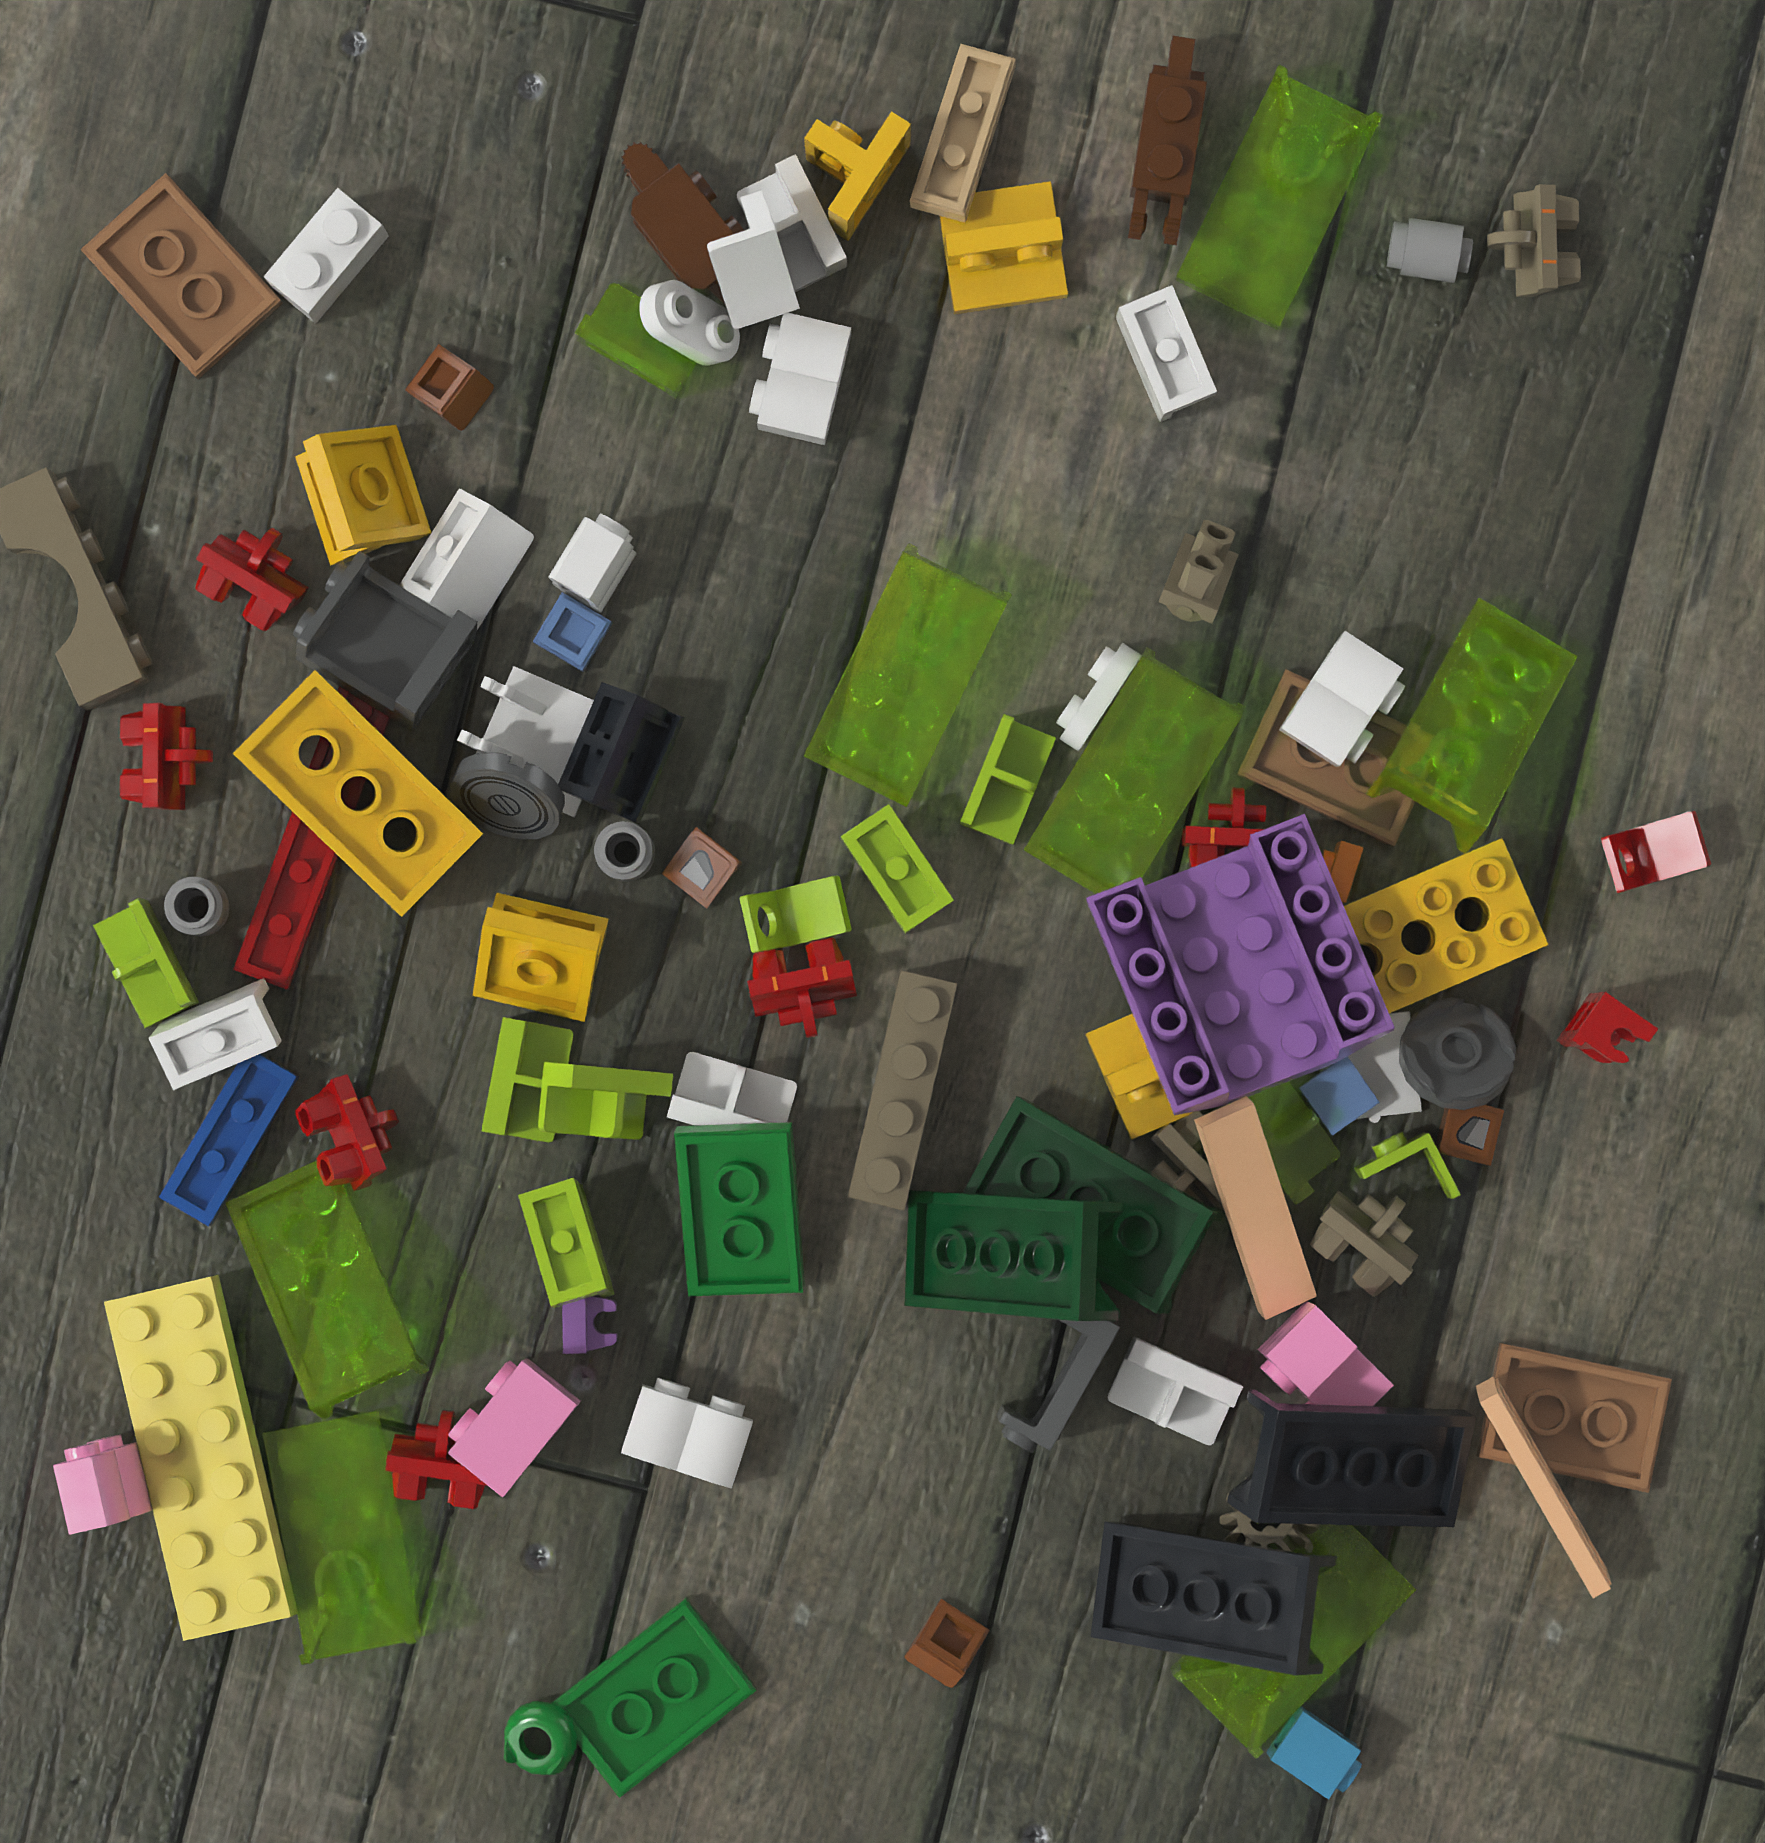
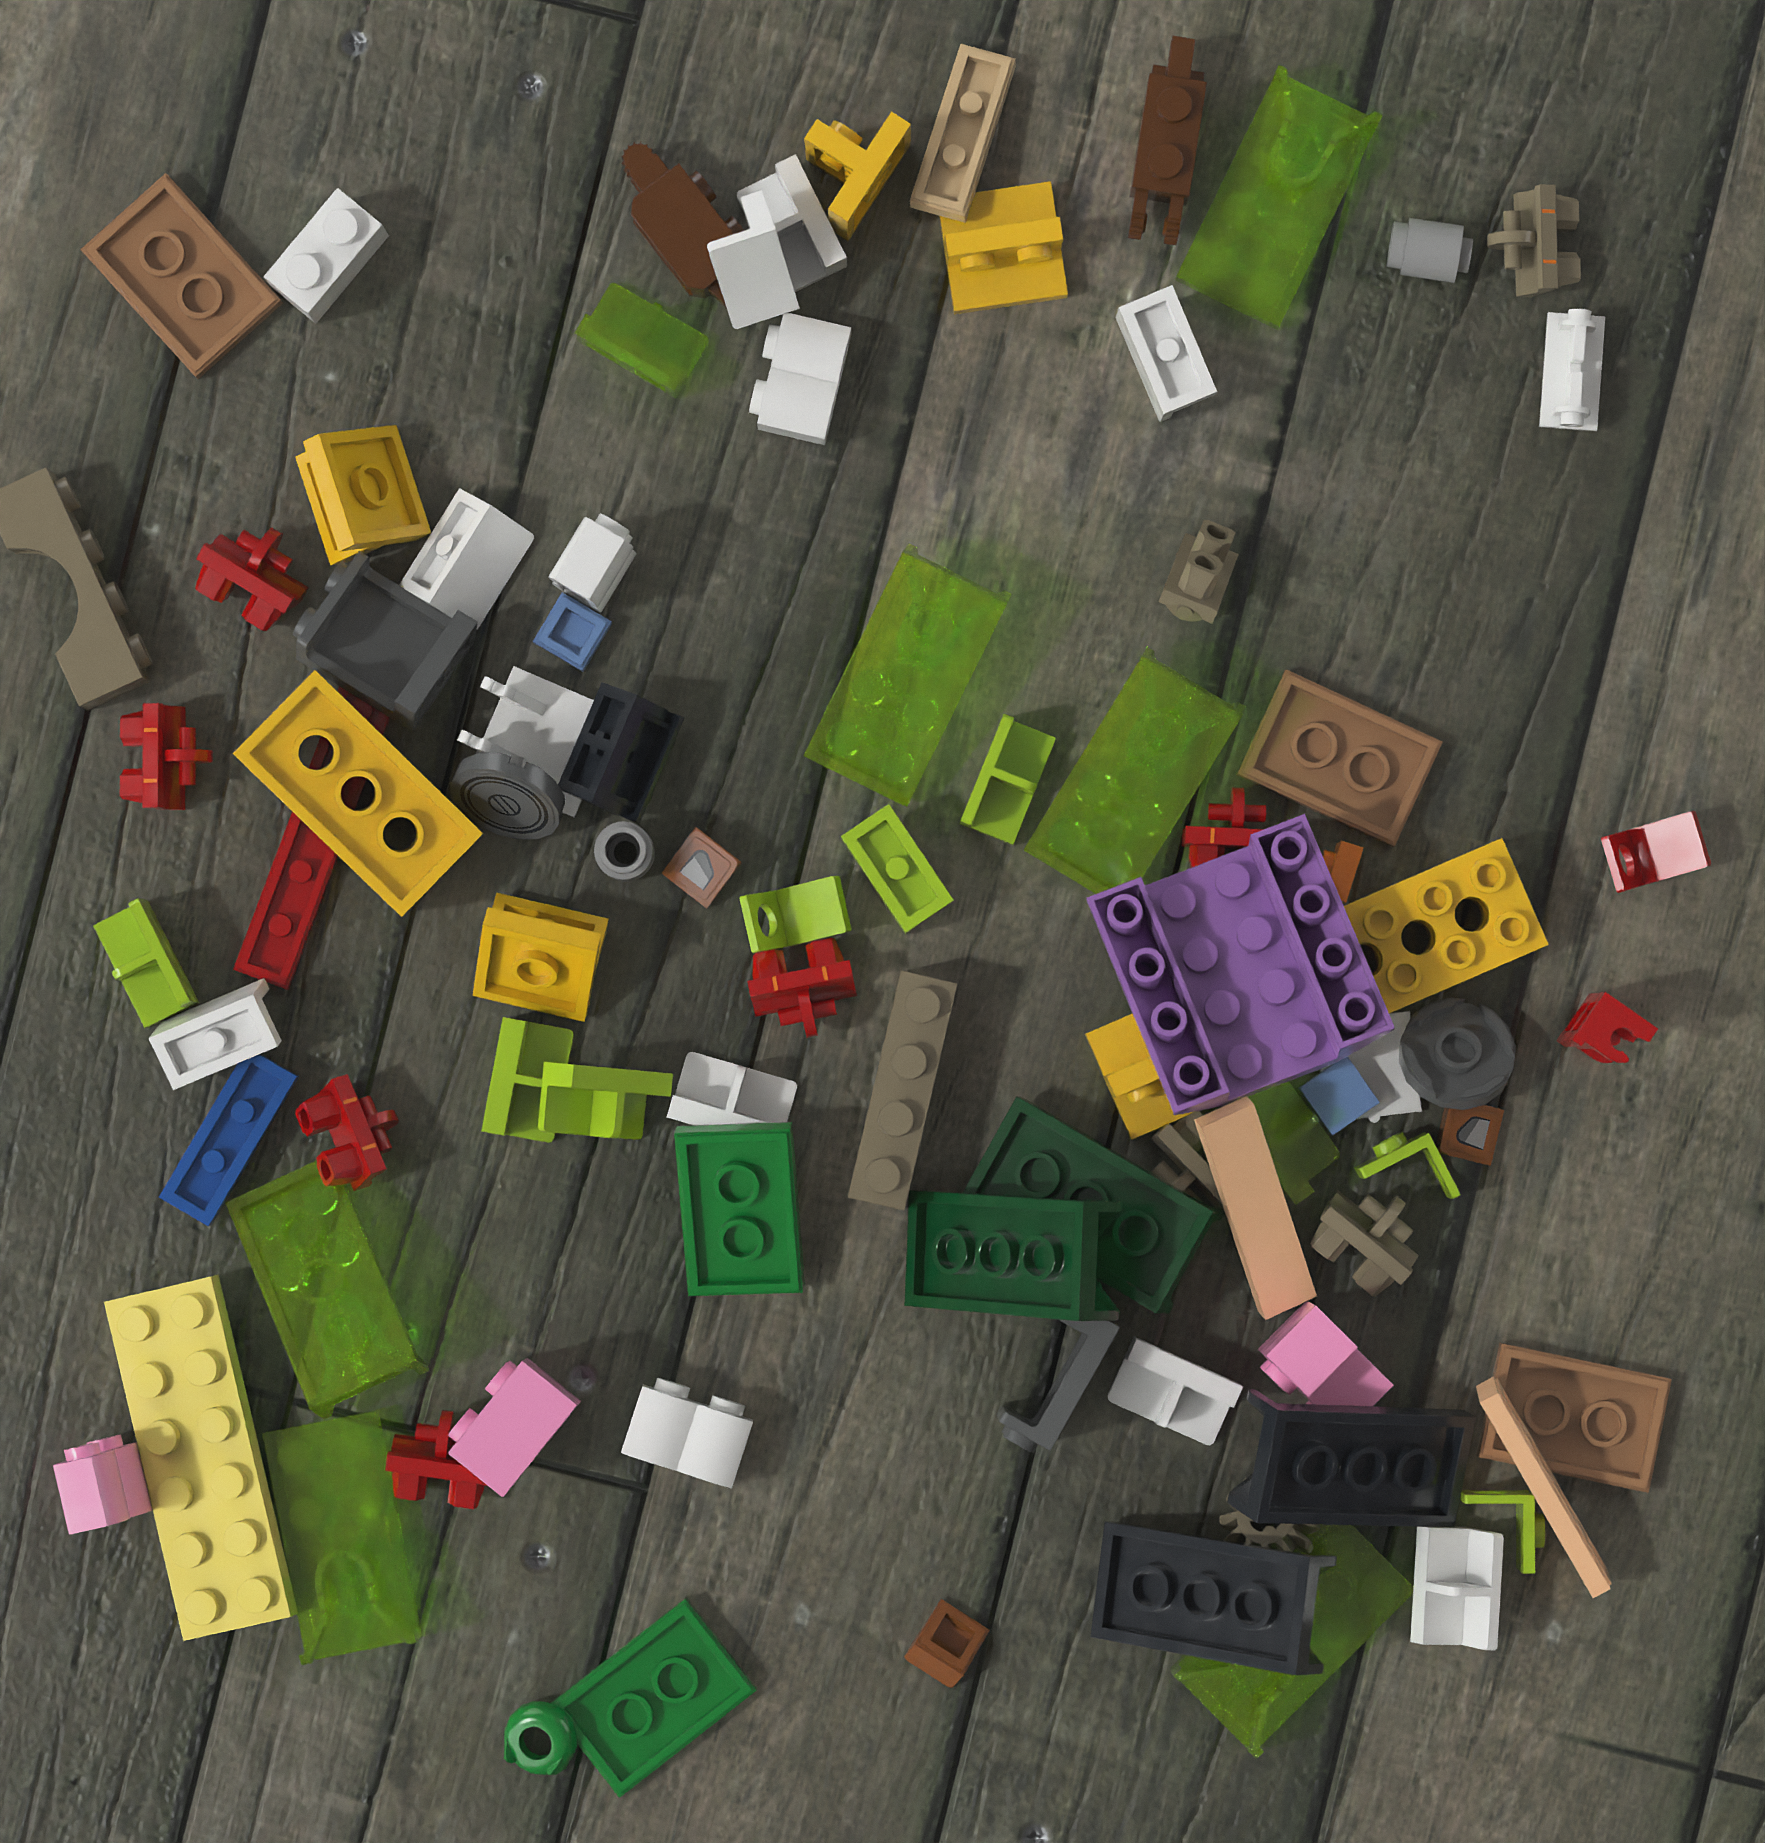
light grey brick [164,877,230,936] -> none
dark orange slope [405,344,494,431] -> none
lime panel [518,1178,615,1308] -> none
medium lavender tile [562,1296,617,1354] -> none
white plate [640,280,740,366] -> none
white plate [1056,643,1142,752] -> none
dark azure brick [1266,1704,1362,1800] -> none
white brick [1279,631,1405,767] -> none
clear neon green plate [1365,598,1578,854] -> none
none -> white panel [1410,1526,1504,1650]
none -> lime bracket [1460,1490,1545,1574]
none -> white hinge [1539,309,1605,431]

